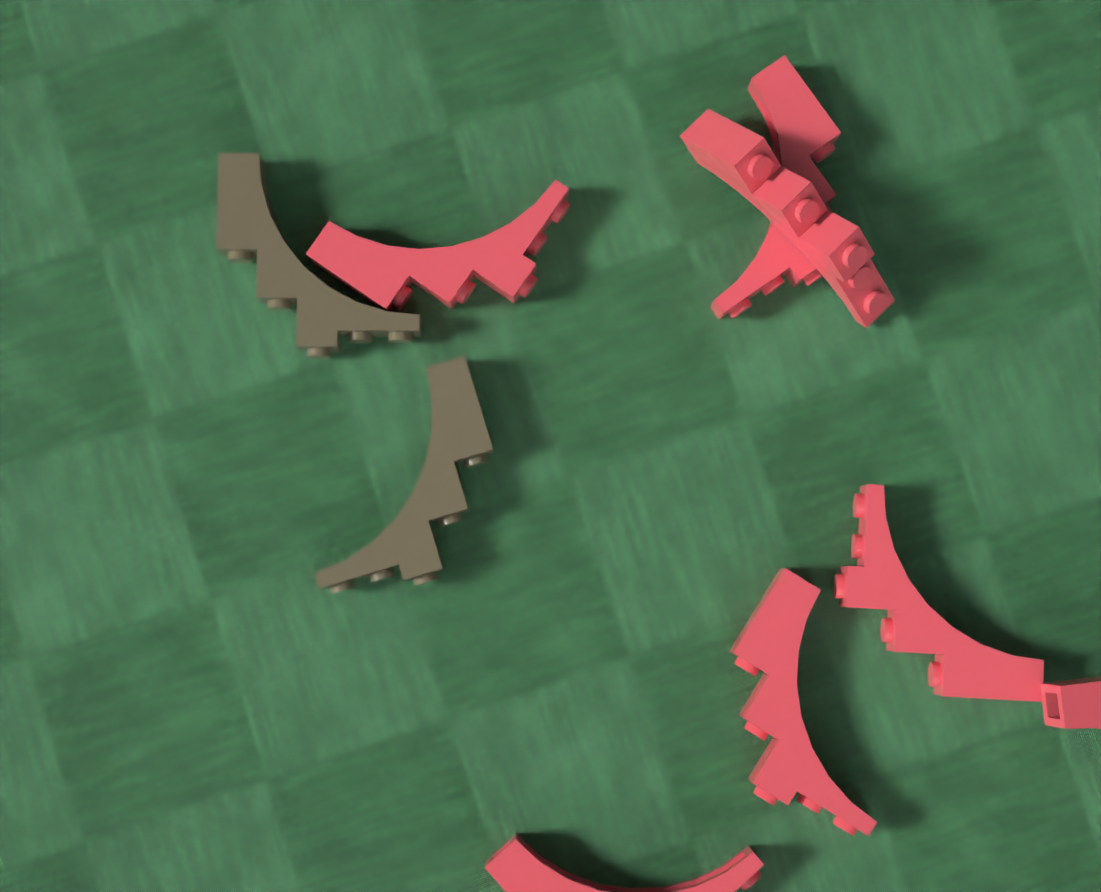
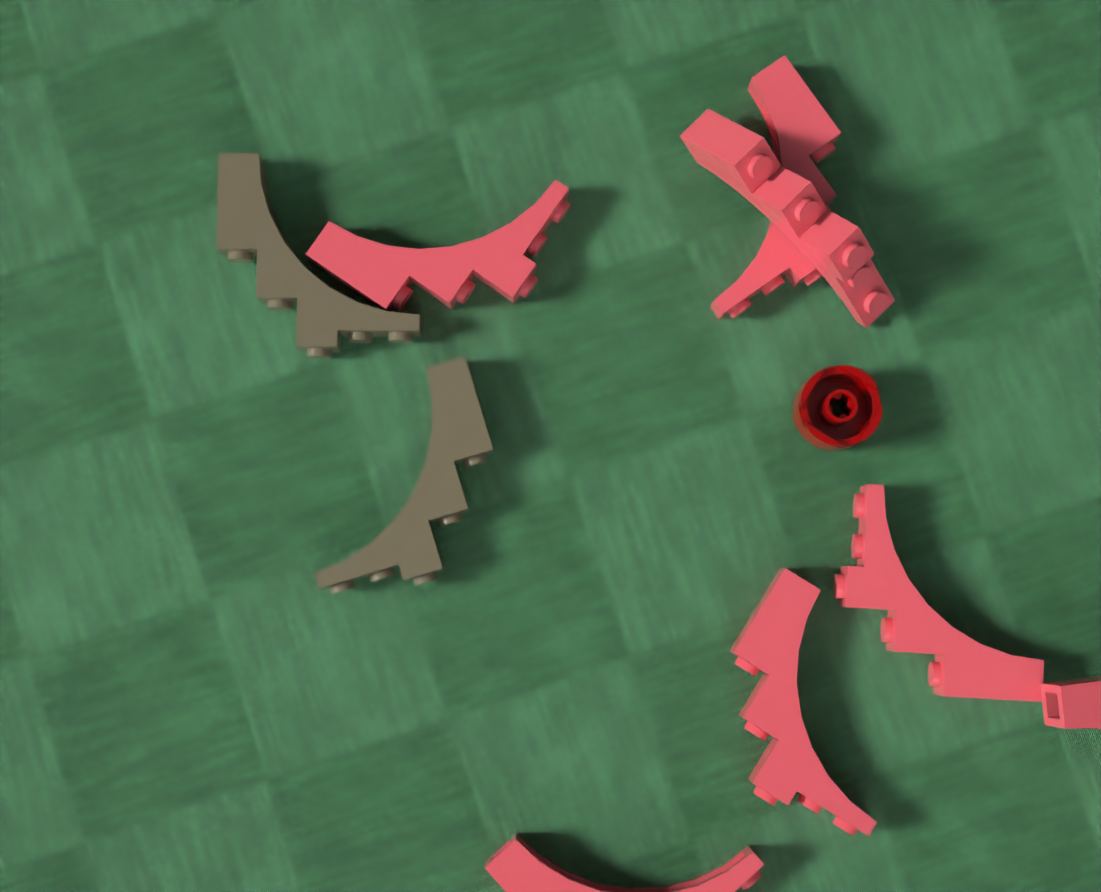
none -> red brick [793,365,883,451]

